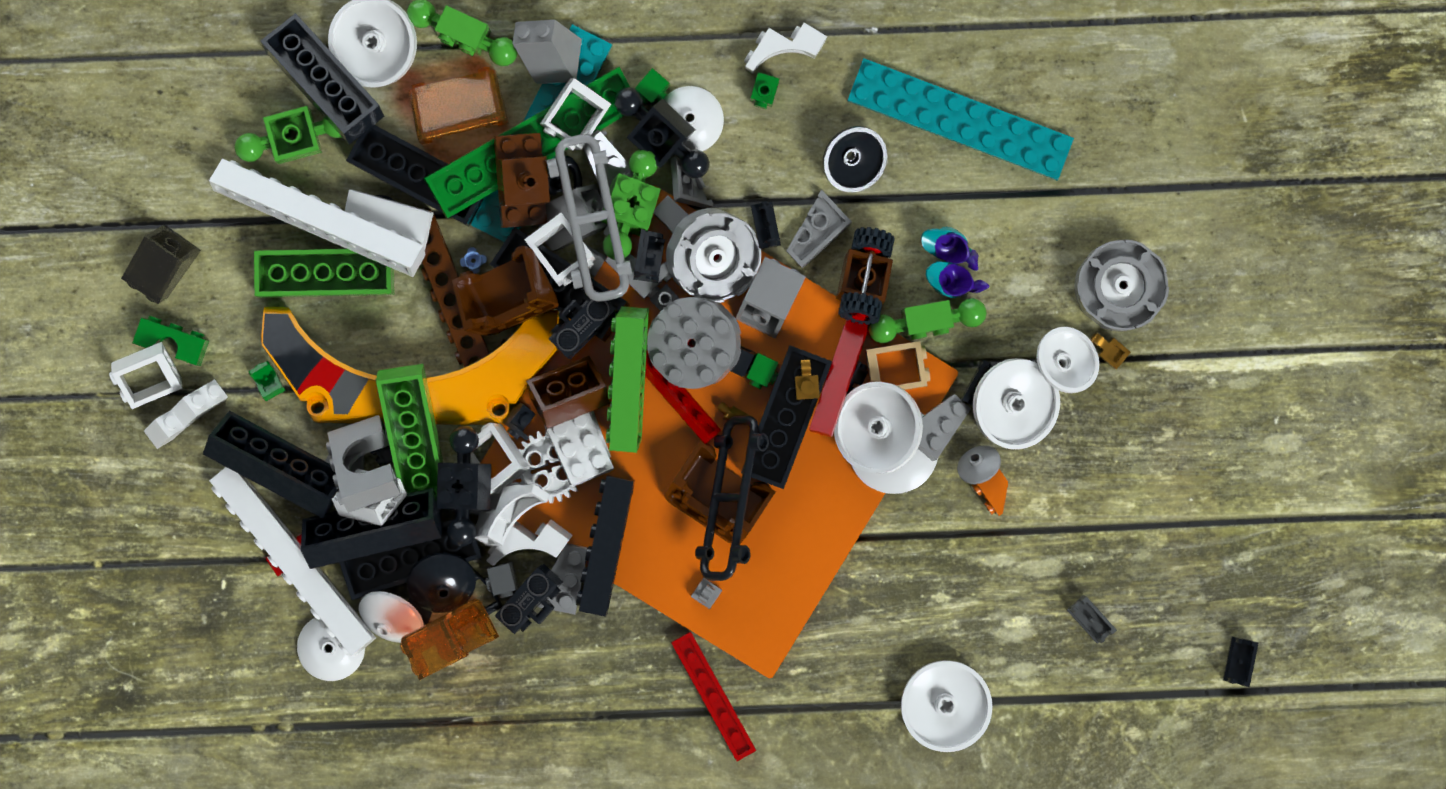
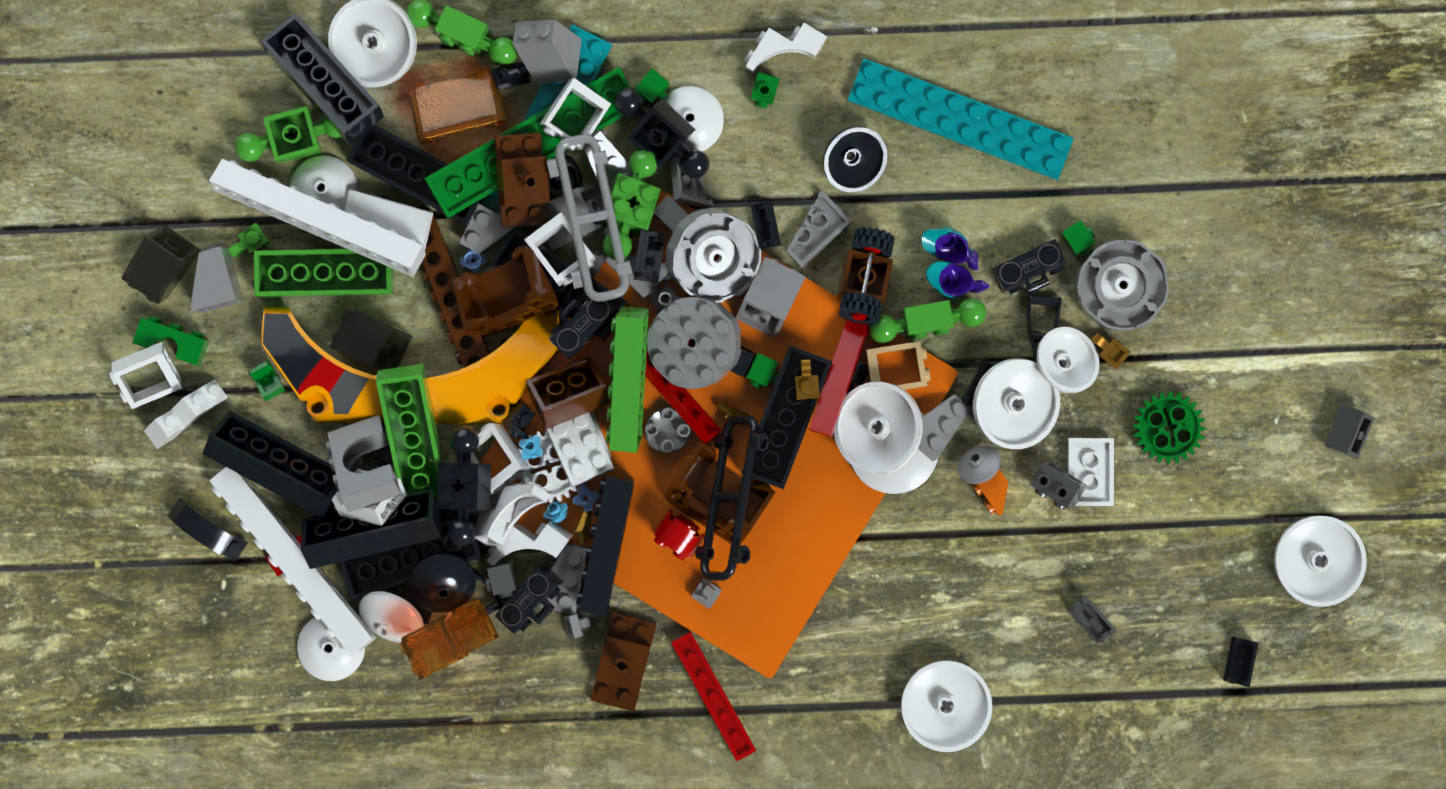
none -> black arch [167,498,248,561]
none -> light grey slope [191,244,244,314]
none -> bright green plate [227,223,270,258]
none -> white dish [290,155,358,211]
none -> clear smoke slope [329,306,413,370]
none -> light grey wing [459,202,514,253]
none -> black hinge [490,62,531,91]
none -> medium azure plate [519,435,543,460]
none -> medium azure plate [543,500,568,523]
none -> light grey tile [563,614,590,639]
none -> light blue plate [572,485,599,511]
none -> pearl gold bar [573,510,591,544]
none -> reddish brown brick [590,612,657,712]
none -> light grey dish [645,408,690,453]
none -> red brick [654,510,705,561]
none -> black piece [992,239,1066,295]
none -> black piece [1026,293,1062,363]
none -> dark grey brick [1030,461,1087,510]
none -> green brick [1059,220,1096,257]
none -> white plate [1067,438,1114,506]
none -> green gear [1131,391,1206,464]
none -> white dish [1274,516,1367,607]
none -> dark grey brick [1325,405,1375,460]

